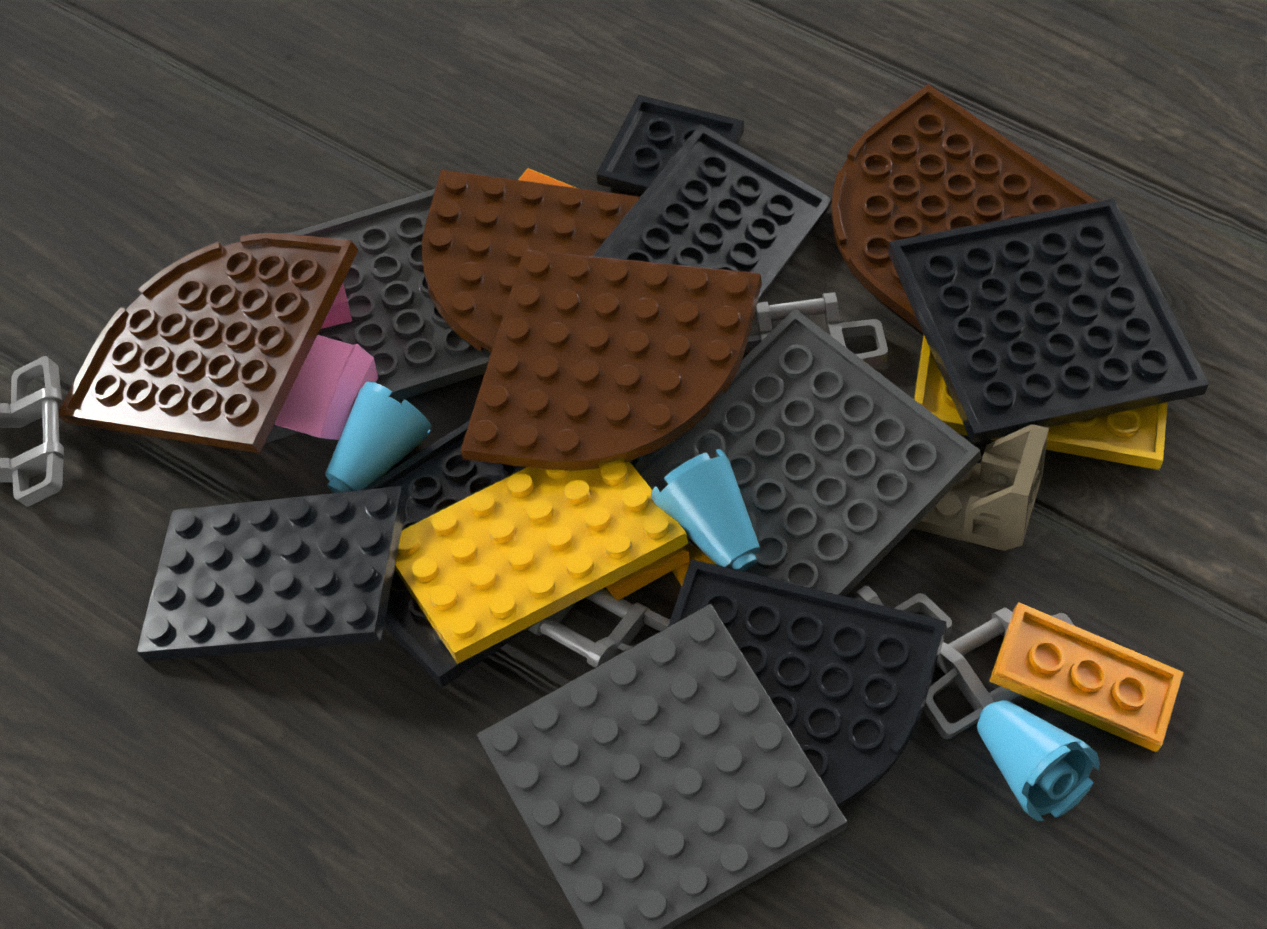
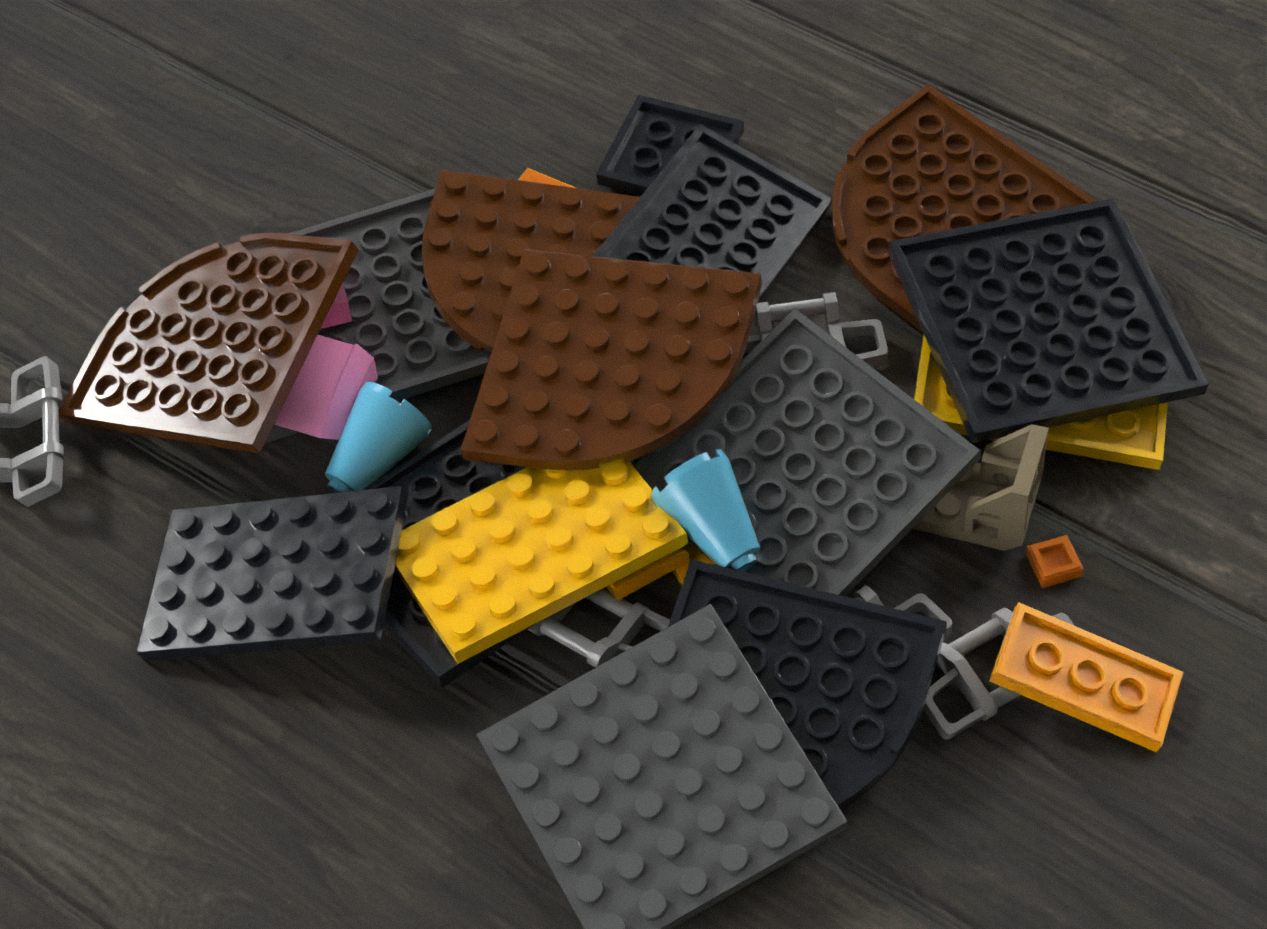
medium azure cone [977,700,1100,821] -> none
none -> orange tile [1026,535,1084,588]

